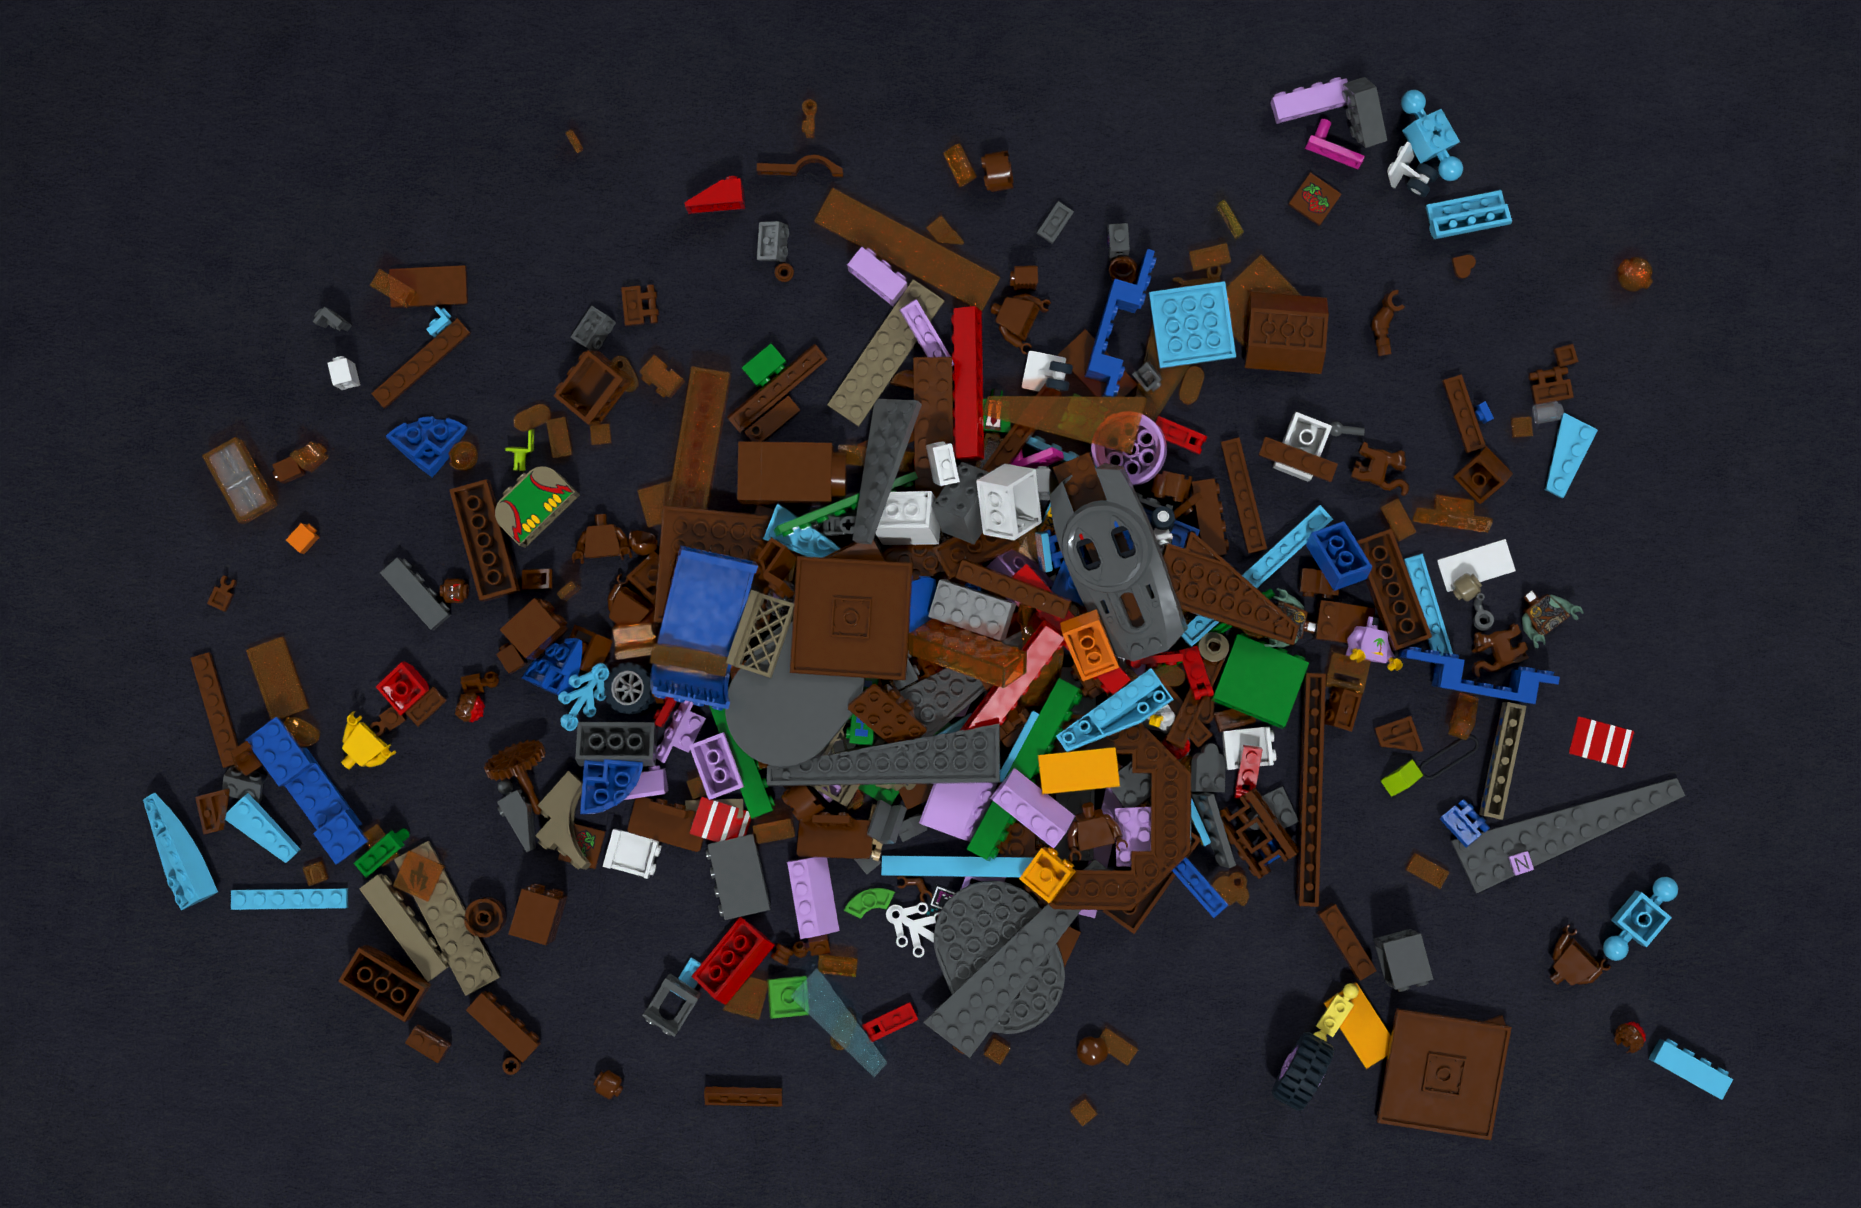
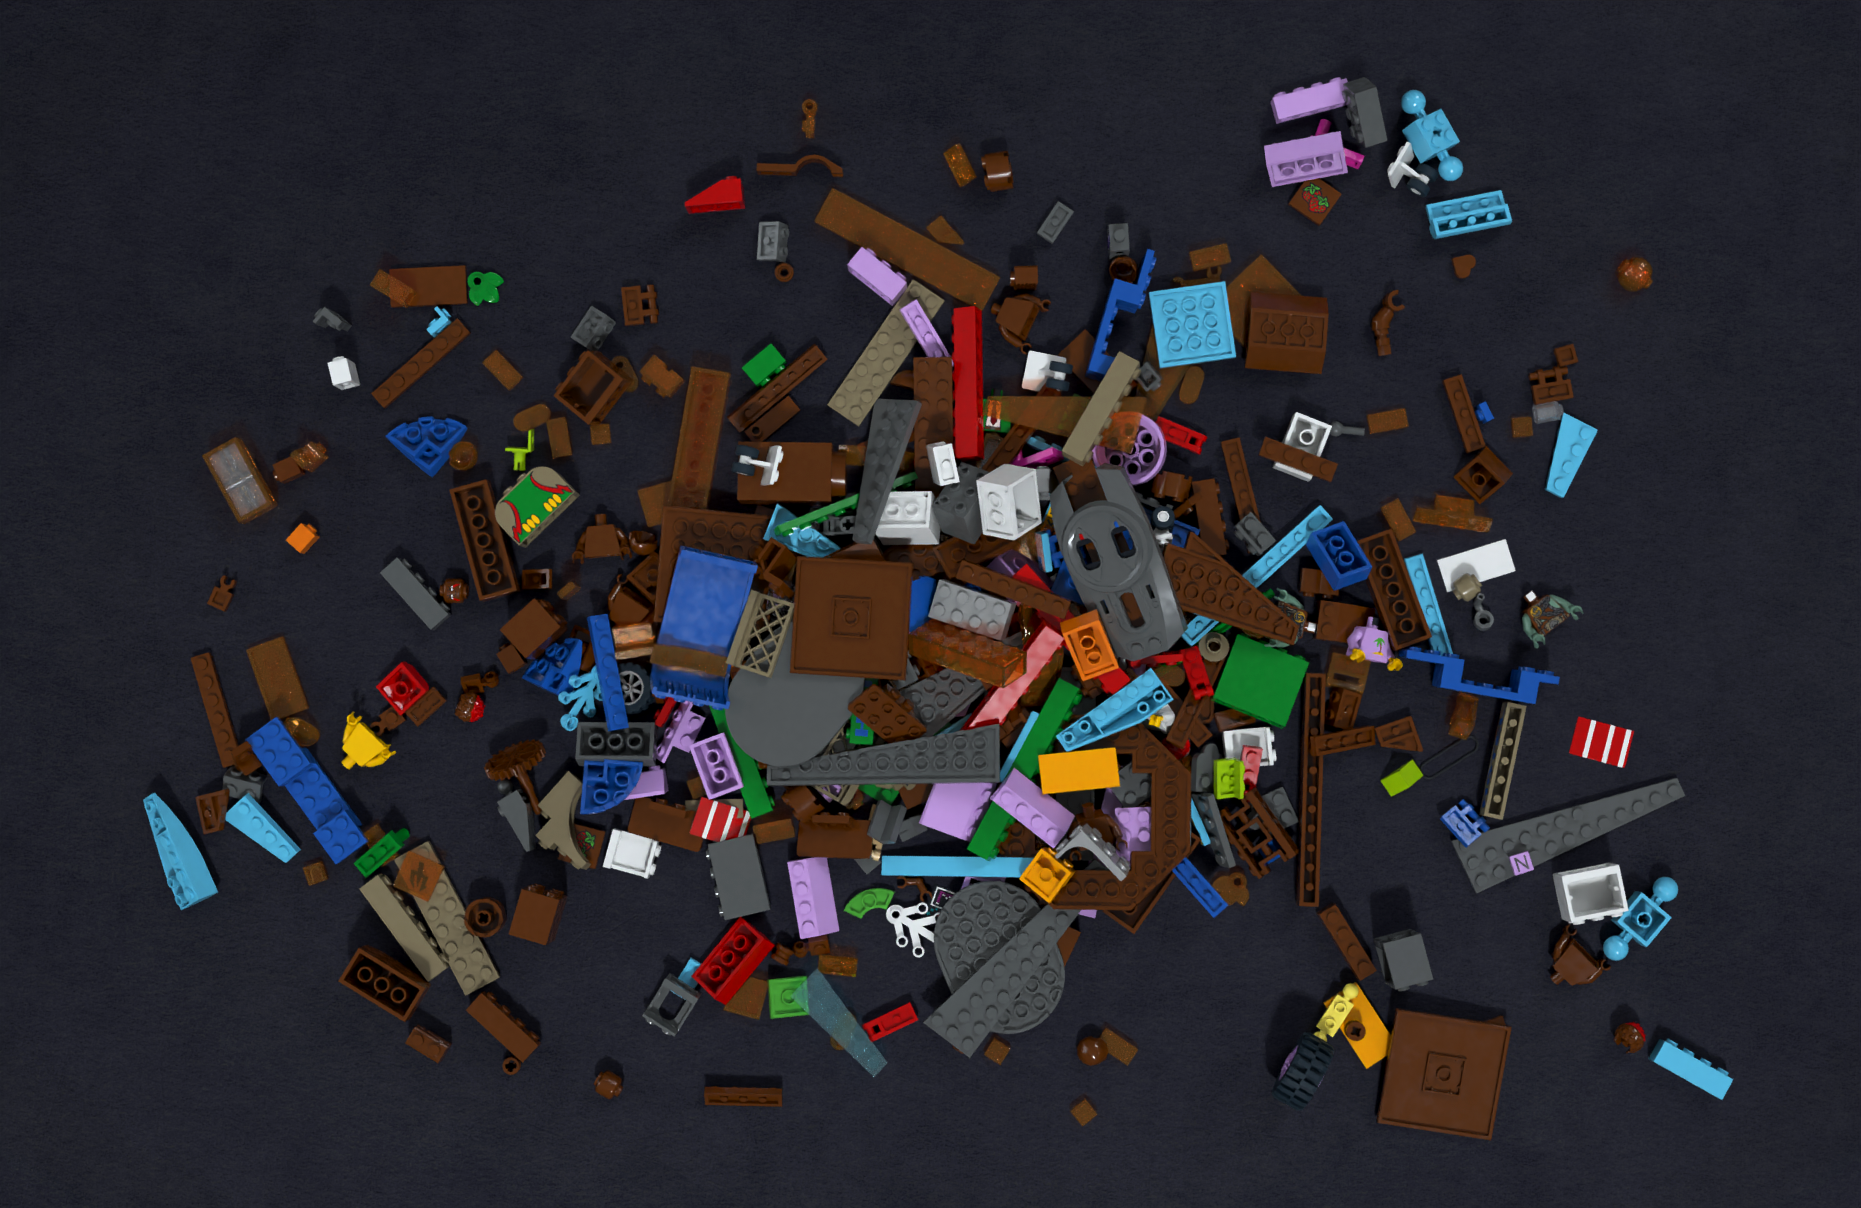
medium azure plate [231,888,348,910] -> none
clear orange tile [566,130,583,153] -> none
clear yellow tile [1217,200,1244,239] -> none
reddish brown animal [1351,442,1409,496] -> none
clear orange tile [1406,853,1449,889] -> none
reddish brown animal [1472,624,1529,678] -> none
none -> green plate [467,272,504,306]
none -> clear orange plate [482,350,523,391]
none -> blue plate [587,614,629,731]
none -> white plate [731,445,783,486]
none -> light grey bracket [1055,823,1130,881]
none -> dark tan brick [1062,351,1141,466]
none -> lime bracket [1214,757,1245,799]
none -> dark grey bracket [1233,512,1276,556]
none -> lavender slope [1264,131,1348,187]
none -> reddish brown plate [1310,725,1376,756]
none -> reddish brown wheel [1344,1020,1366,1041]
none -> clear orange tile [1367,408,1409,434]
none -> white container [1553,863,1629,925]

